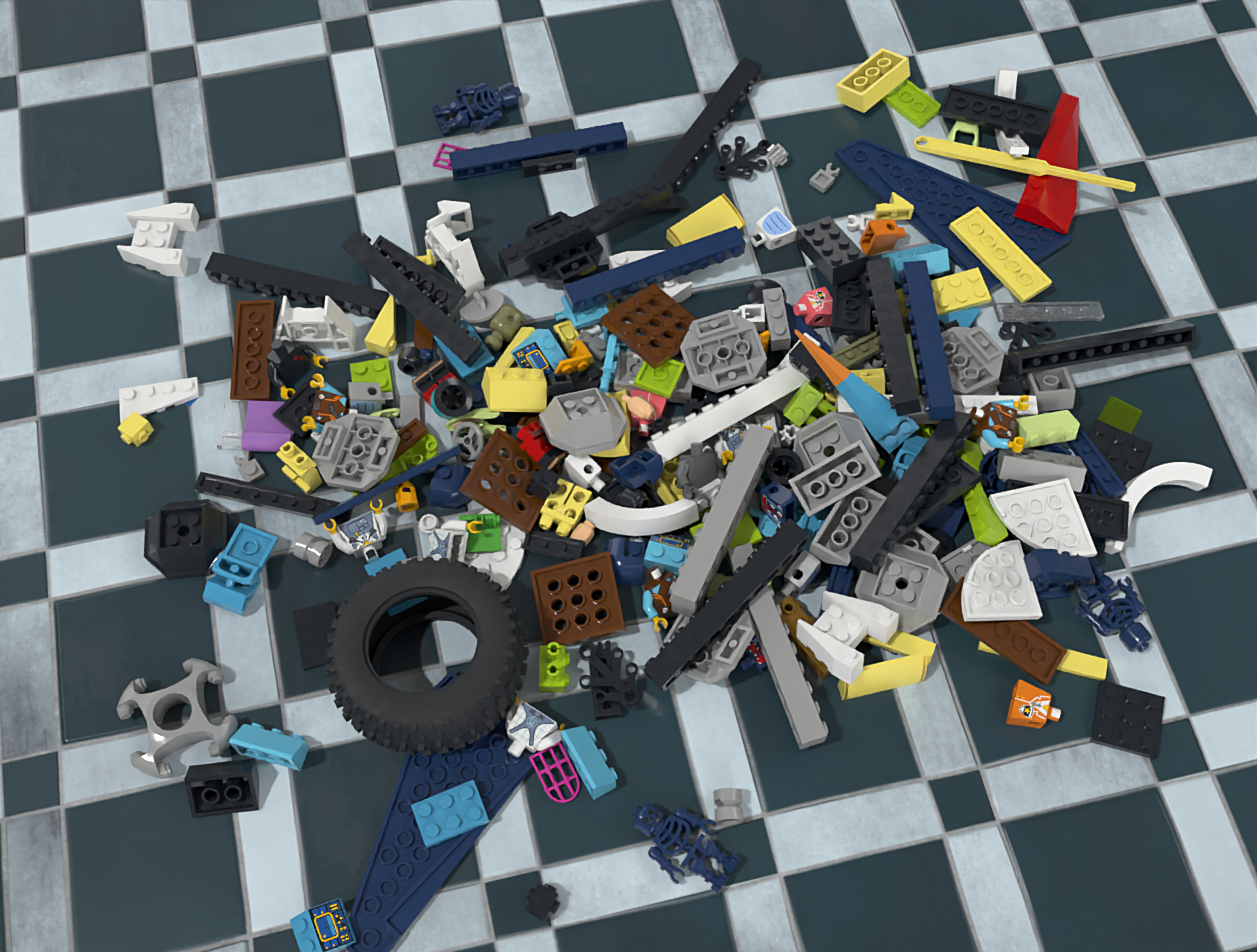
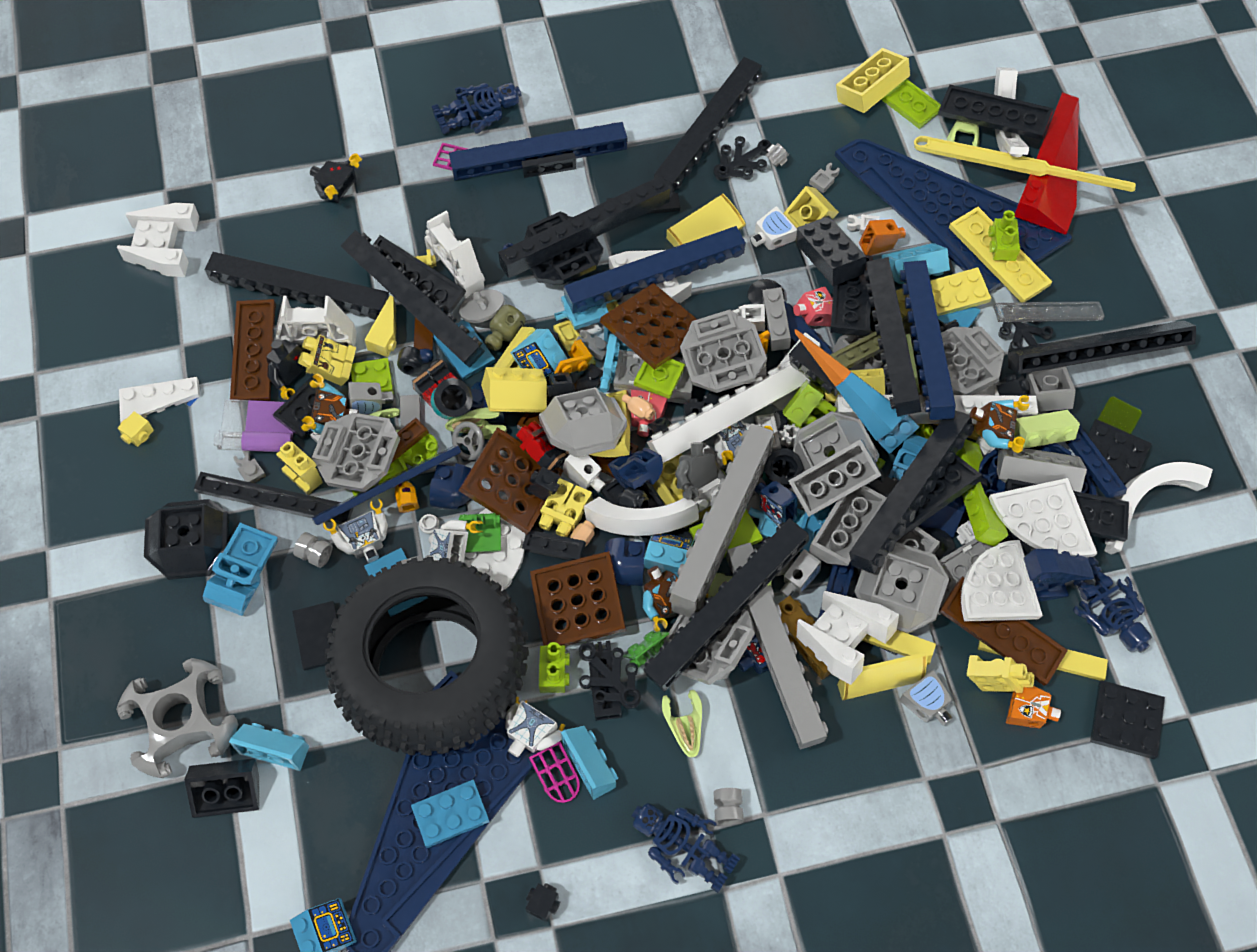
white tile [437,200,474,236] -> none
light yellow slope [874,192,914,220] -> none
none -> light yellow hips [298,335,356,386]
none -> black torso [310,153,362,203]
none -> bright green hinge [624,631,669,668]
none -> yellowish green animal [662,690,702,757]
none -> light yellow slope [783,186,839,228]
none -> torso [899,671,953,725]
none -> white gear [956,520,975,545]
none -> light yellow hips [967,655,1035,693]
none -> lime brick [988,210,1020,261]

